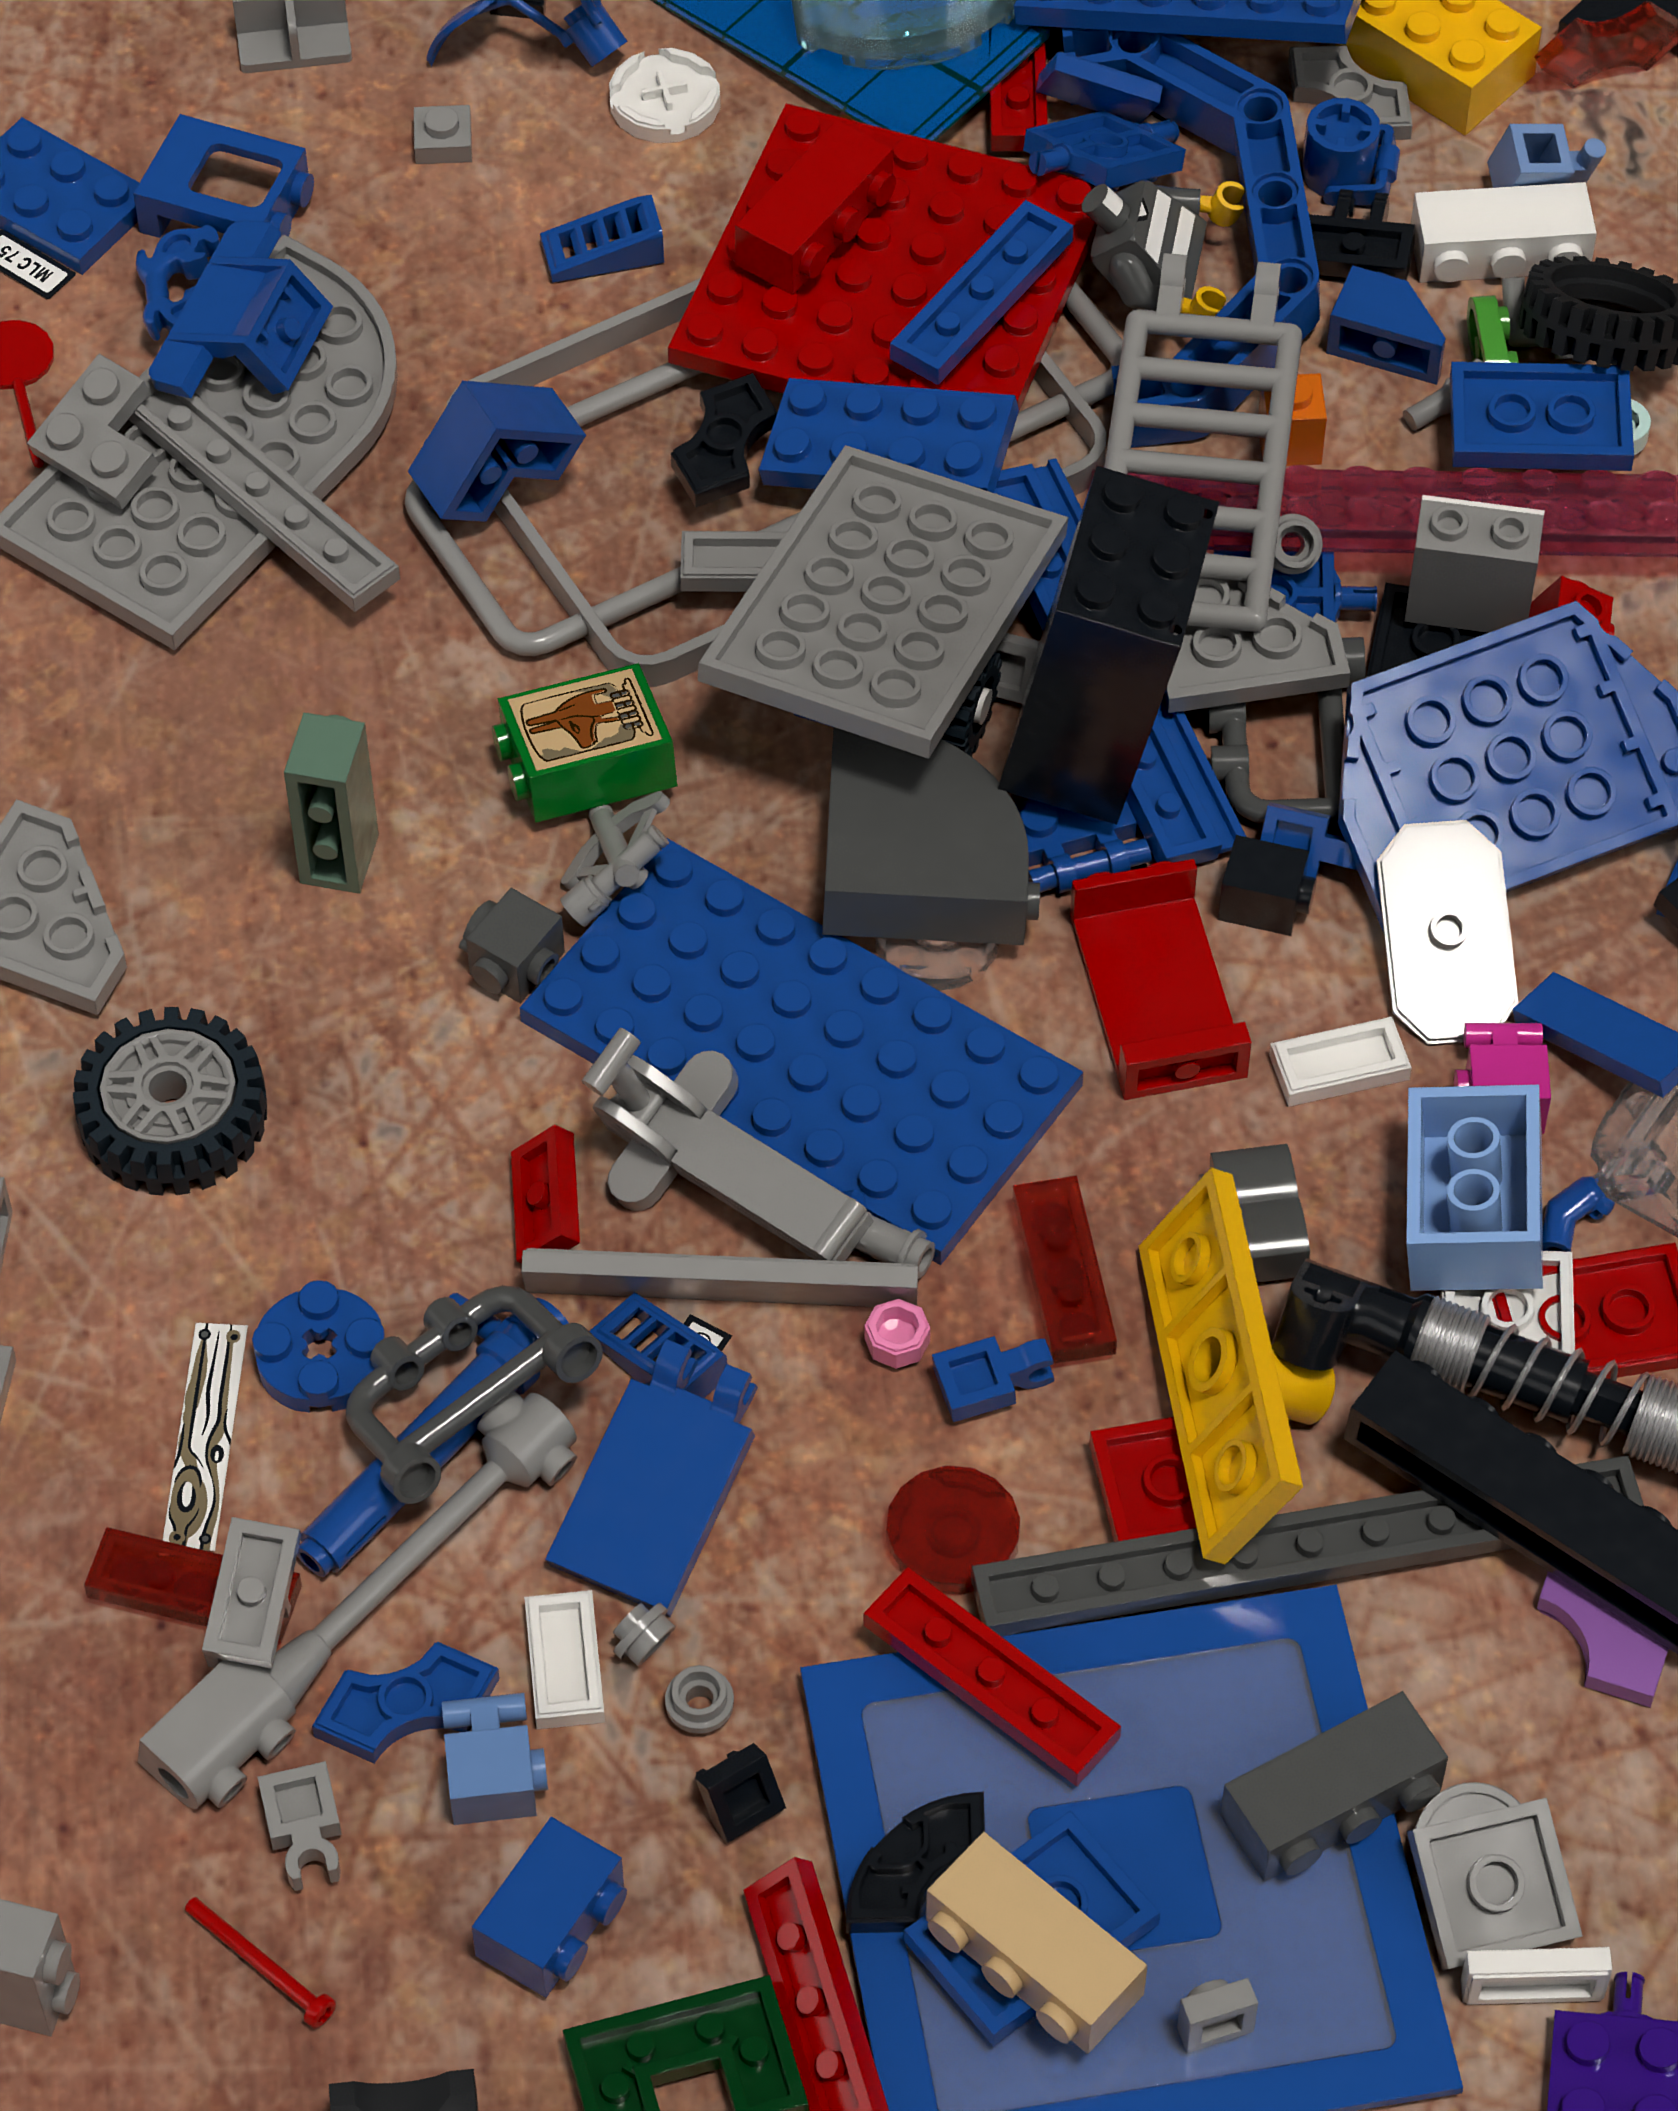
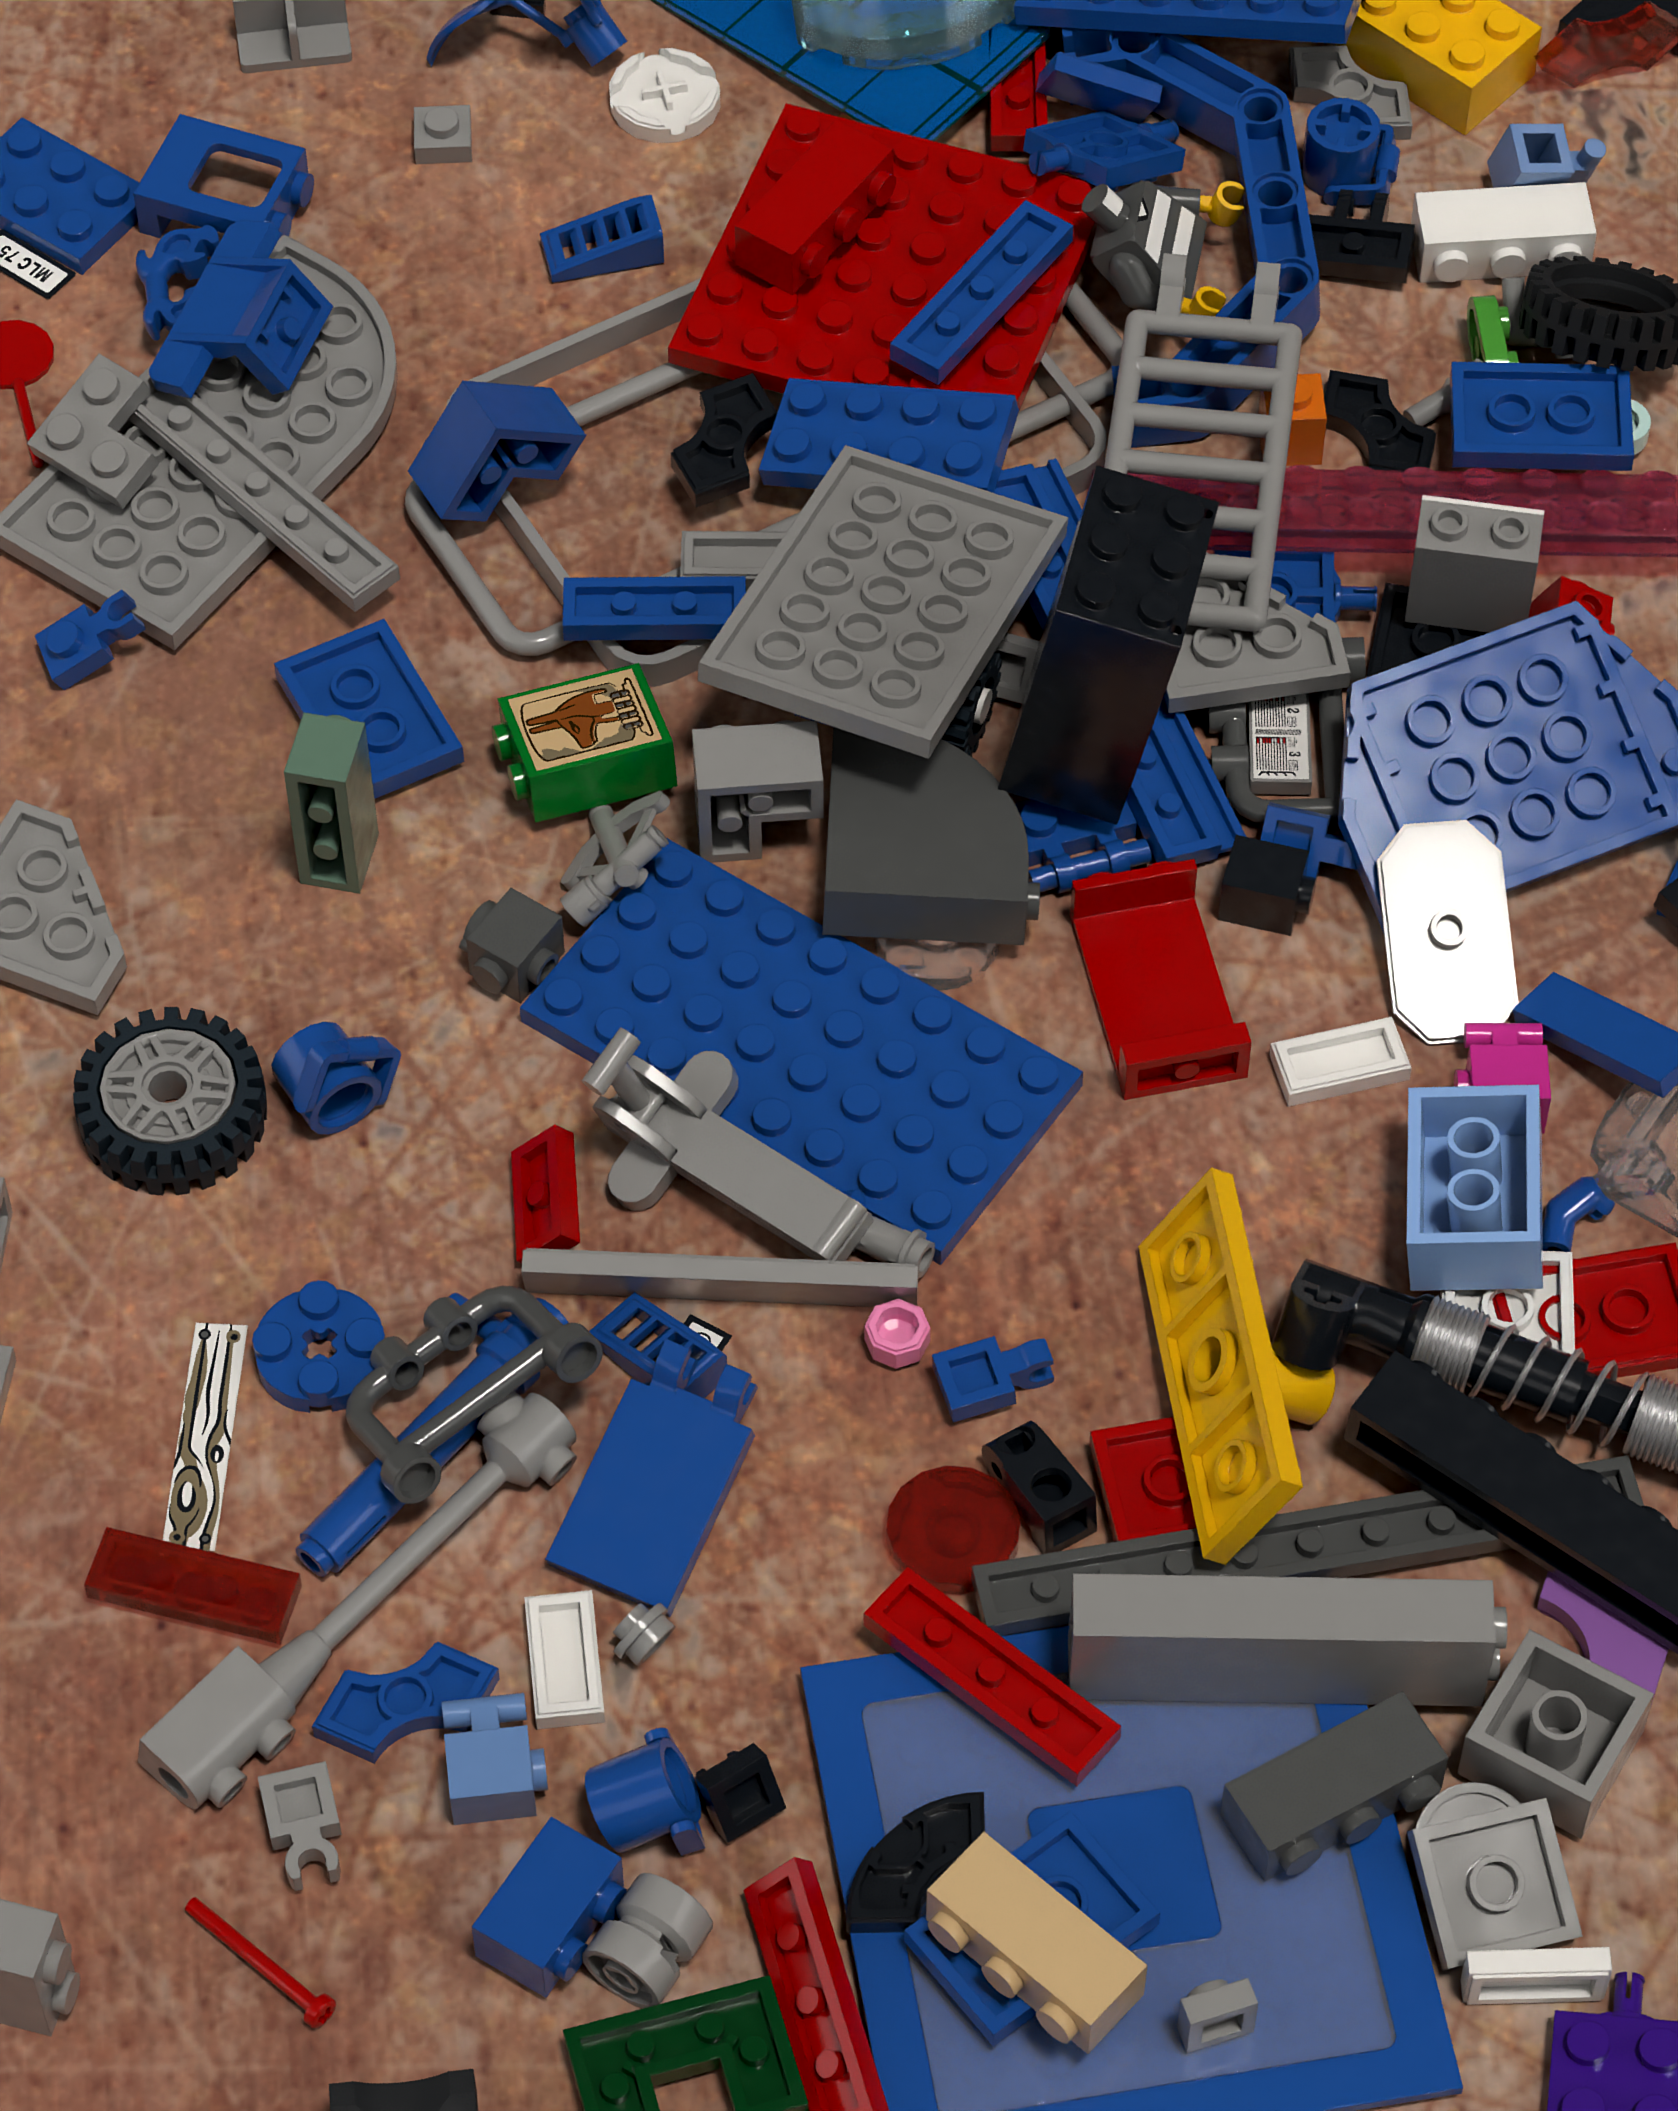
light grey panel [202,1517,301,1669] -> none
light grey plate [665,1665,734,1734] -> none
clear red plate [1012,1175,1117,1364] -> none
dark grey brick [1199,1144,1310,1282] -> none
light grey plate [1273,514,1323,574] -> none
blue slope [1326,265,1446,385] -> none
none -> blue plate [35,590,146,691]
none -> blue piece [271,1022,401,1135]
none -> blue plate [274,619,464,799]
none -> blue plate [563,576,746,641]
none -> light grey wheel [582,1873,713,2008]
none -> blue piece [585,1728,706,1856]
none -> light grey brick [692,720,824,863]
none -> black leg [981,1421,1097,1554]
none -> light grey brick [1068,1573,1507,1706]
none -> tile [1247,693,1312,795]
none -> black tile [1324,370,1437,491]
none -> light grey brick [1457,1629,1654,1839]

